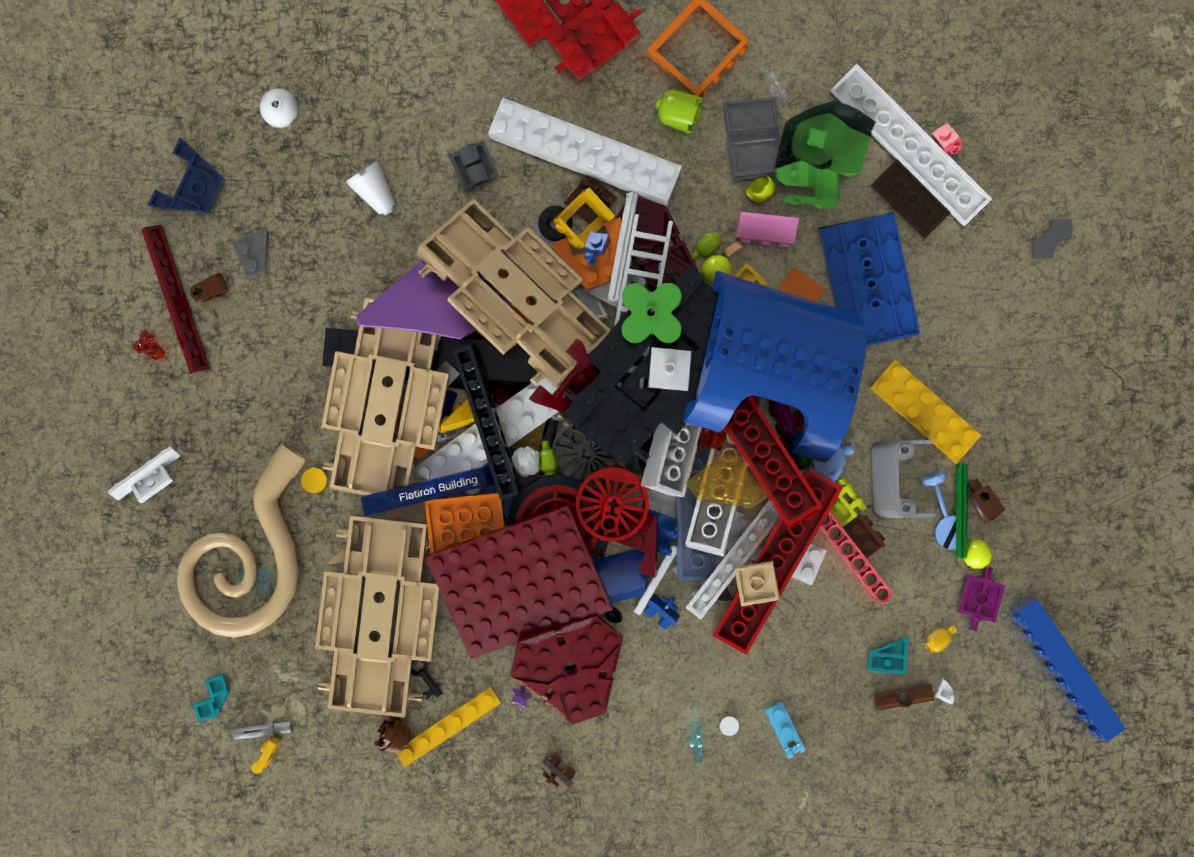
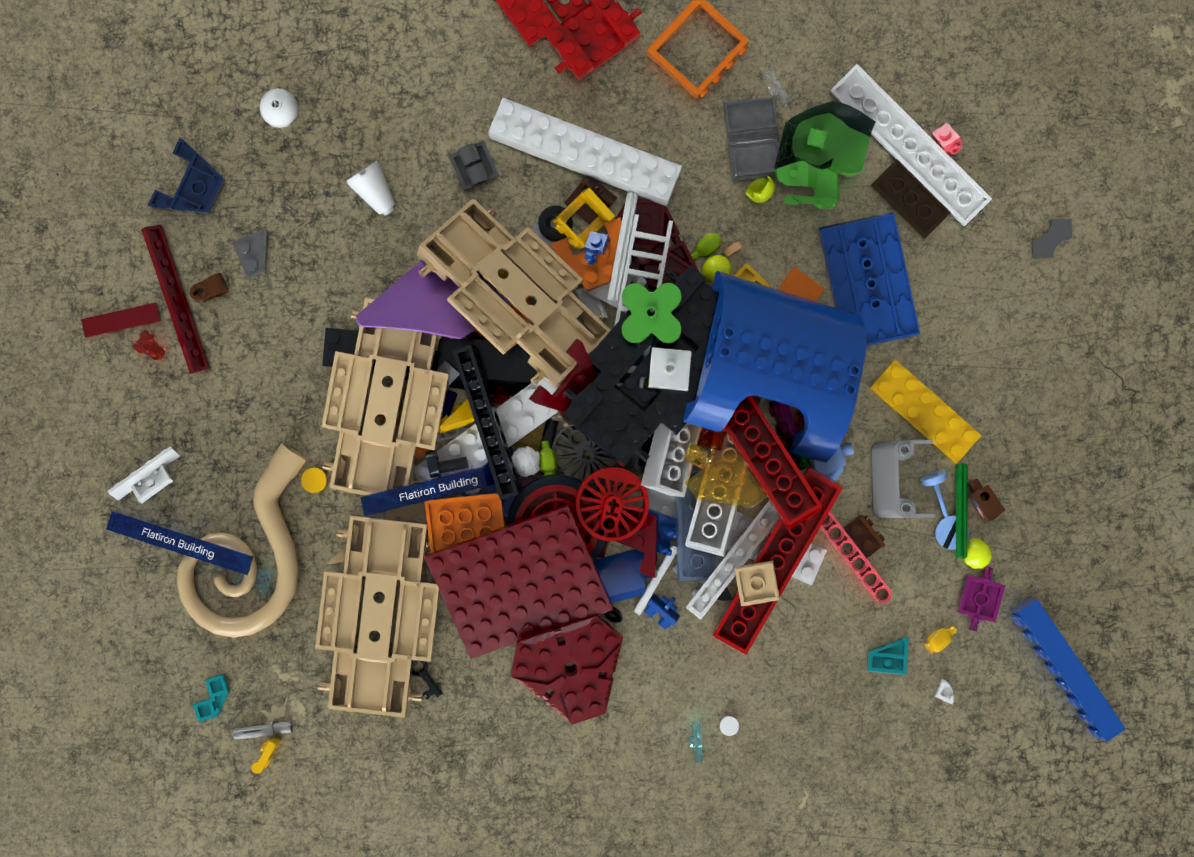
reddish brown cone [374,716,411,753] -> none
yellow plate [396,687,501,767] -> none
medium lavender plant [511,686,532,708] -> none
reddish brown hips [539,754,576,789] -> none
lime cylinder [656,89,704,135] -> none
bright pink slope [736,212,799,248] -> none
medium azure plate [765,701,806,759] -> none
neon yellow plate [830,477,867,527] -> none
reddish brown piece [874,684,934,711] -> none
none -> dark red tile [81,302,161,338]
none -> clear blue tile [106,511,254,575]
none -> black piece [426,450,469,478]
none -> clear yellow bracket [683,442,716,470]

